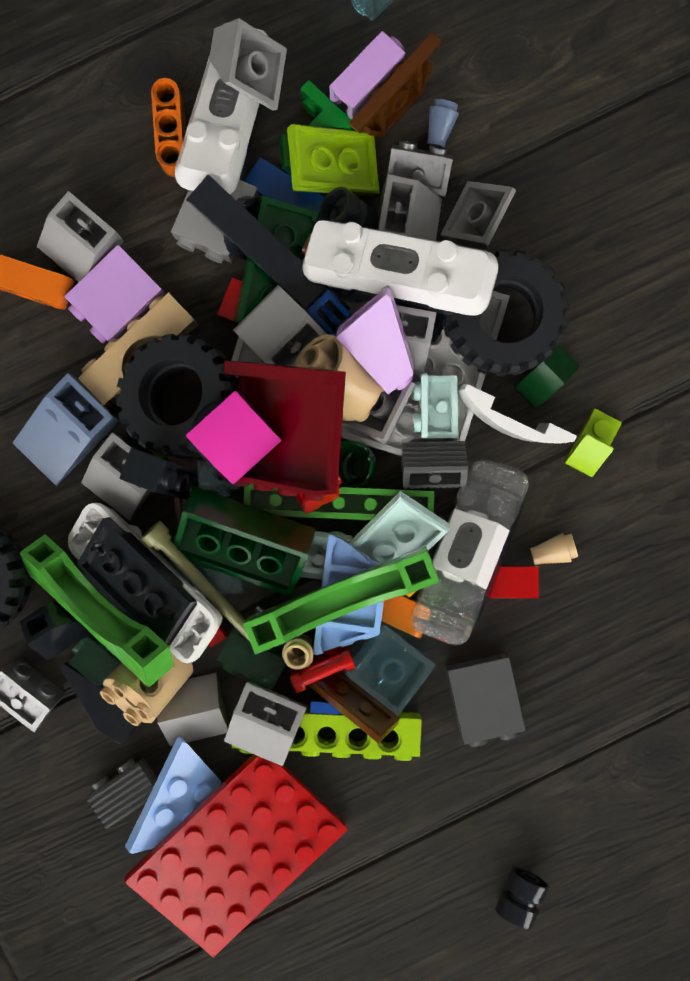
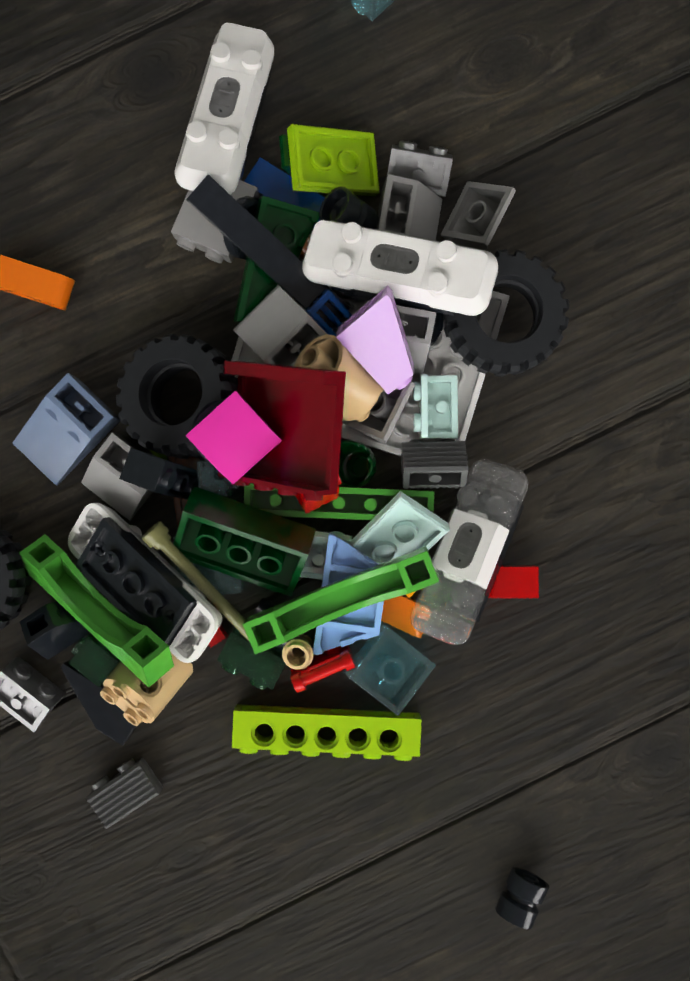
light grey slope [37,191,124,282] -> none
lavender brick [64,245,166,343] -> none
tan arch [78,292,198,408] -> none
light blue wing [125,736,221,854] -> none
red plate [125,754,348,957] -> none
orange beam [151,78,186,177] -> none
light grey slope [157,672,229,746] -> none
light grey slope [209,18,287,111] -> none
red piece [217,278,242,324] -> none
light grey slope [224,681,307,766] -> none
green slope [300,80,354,131] -> none
reddish brown tile [308,671,400,743] -> none
blue tile [310,696,342,715] -> none
lavender brick [329,31,405,120] -> none
reddish brown wing [349,32,441,138] -> none
sand blue cone [427,99,459,148] -> none
dark grey brick [445,653,526,747] -> none
white slope [457,384,577,443] -> none
dark green slope [514,345,580,409] -> none
tan cone [530,533,578,565] -> none
lime slope [564,409,622,477] -> none

